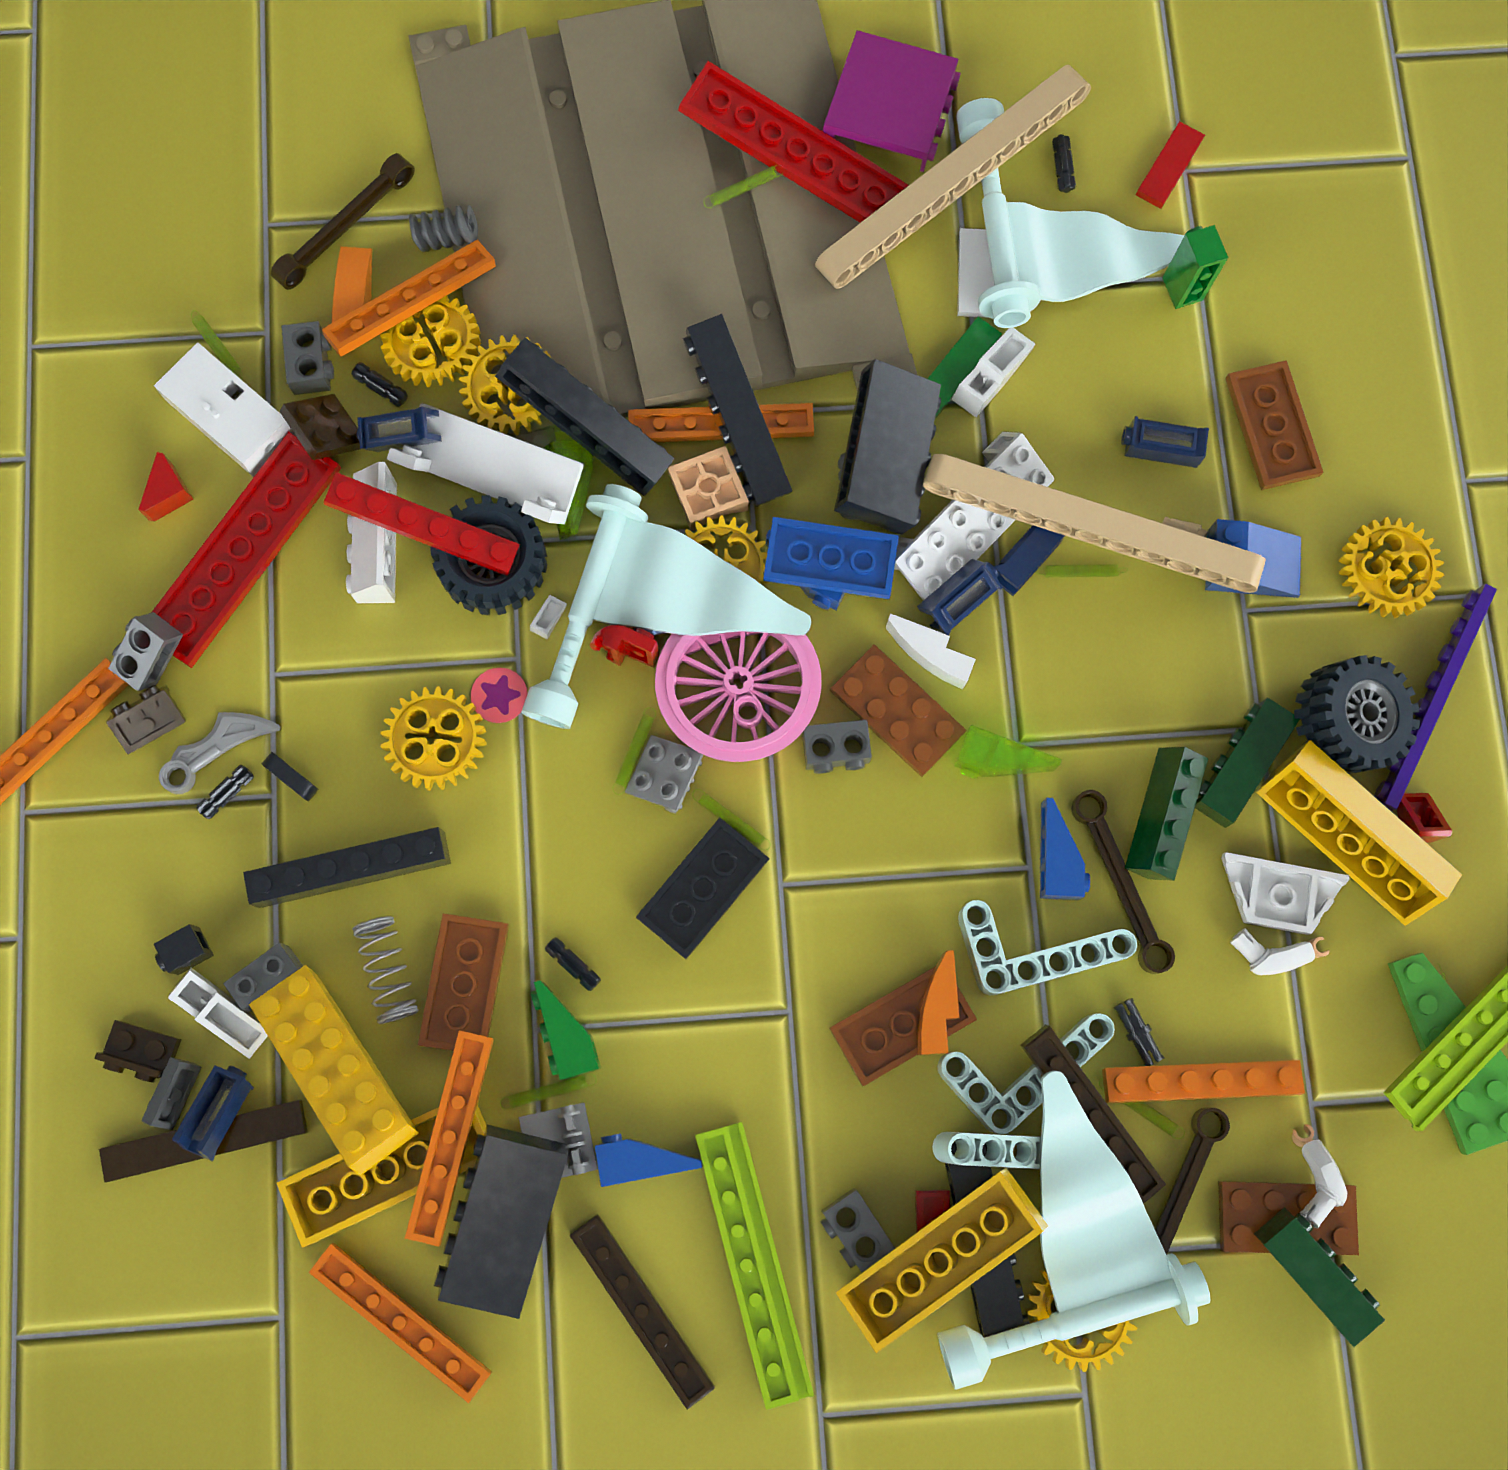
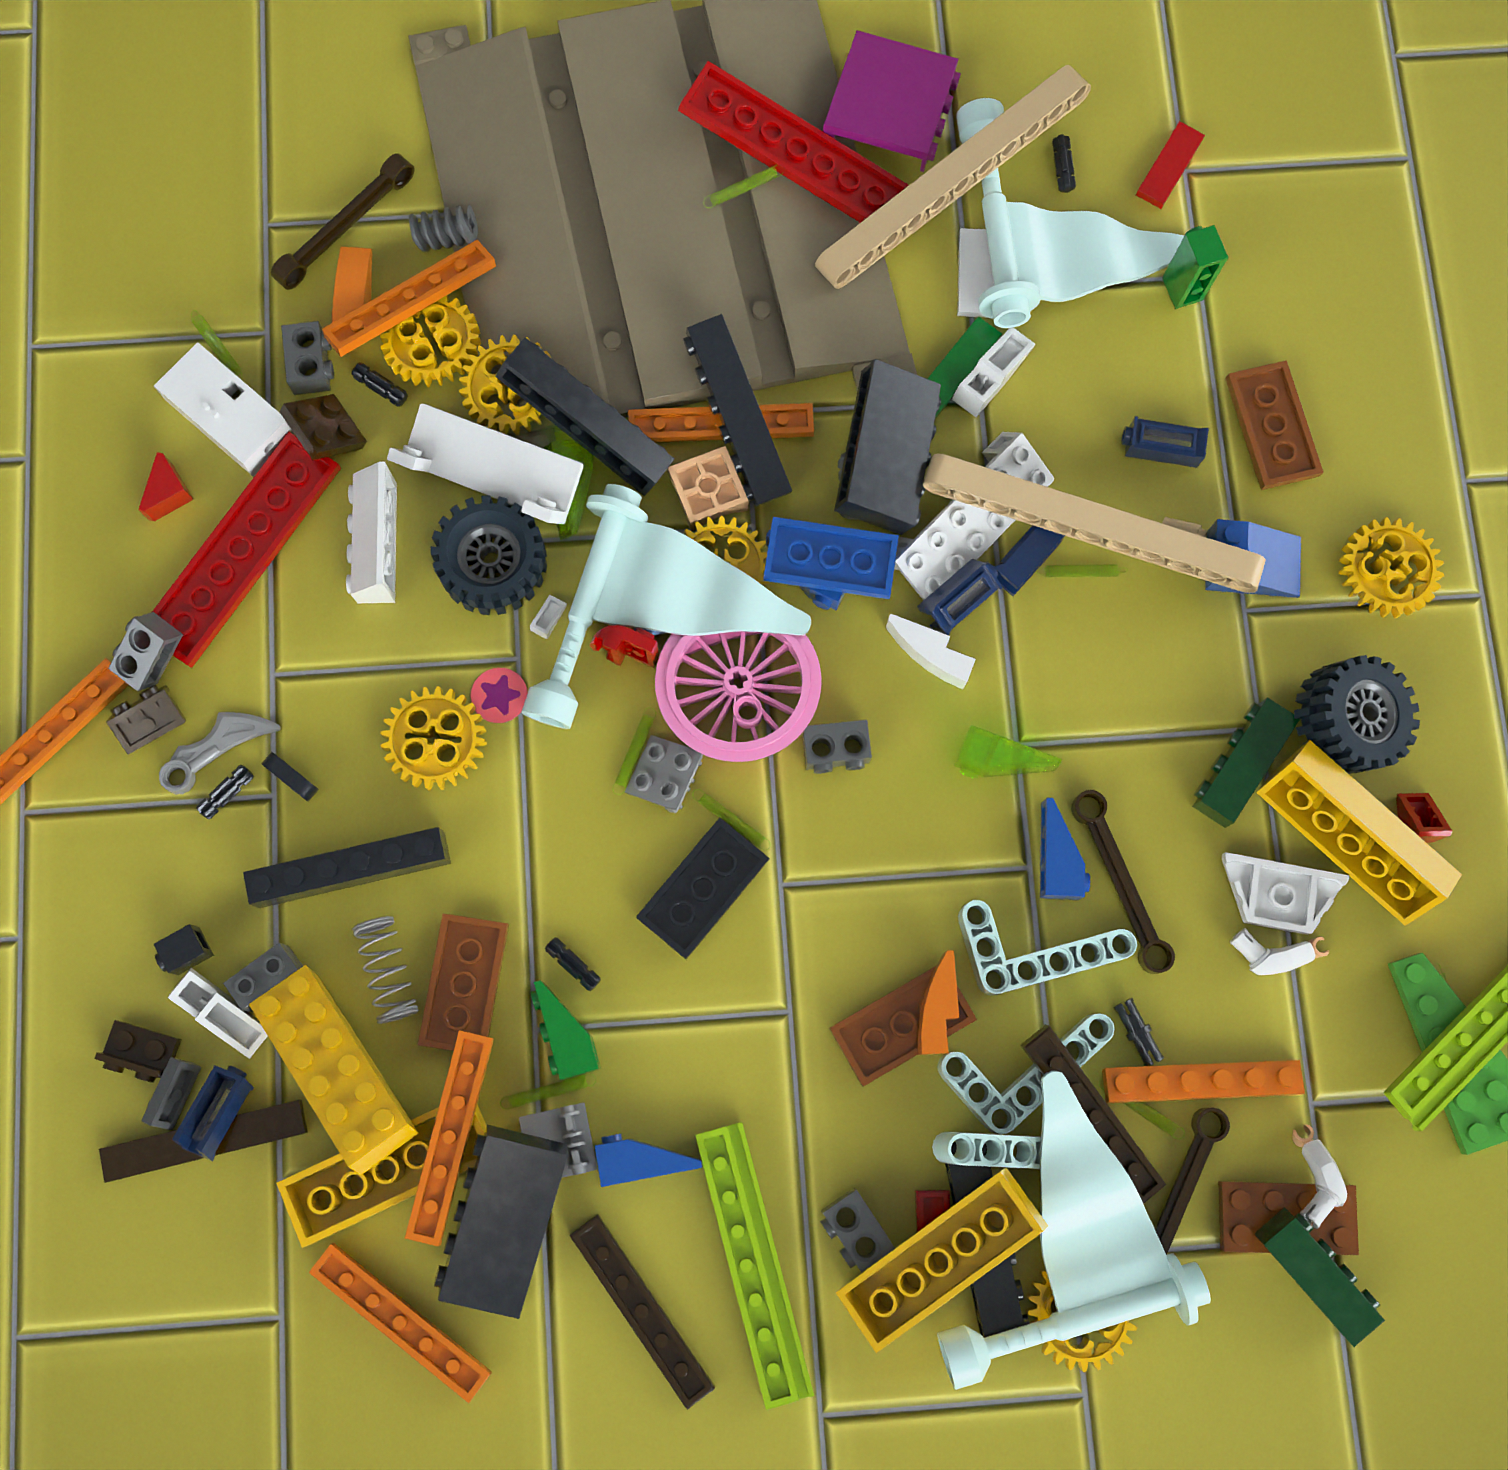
red plate [324,472,520,576] -> none
dark blue window [357,406,442,452] -> none
dark orange plate [830,644,967,777] -> none
dark green brick [1125,747,1208,881] -> none
dark purple plate [1374,584,1497,811] -> none

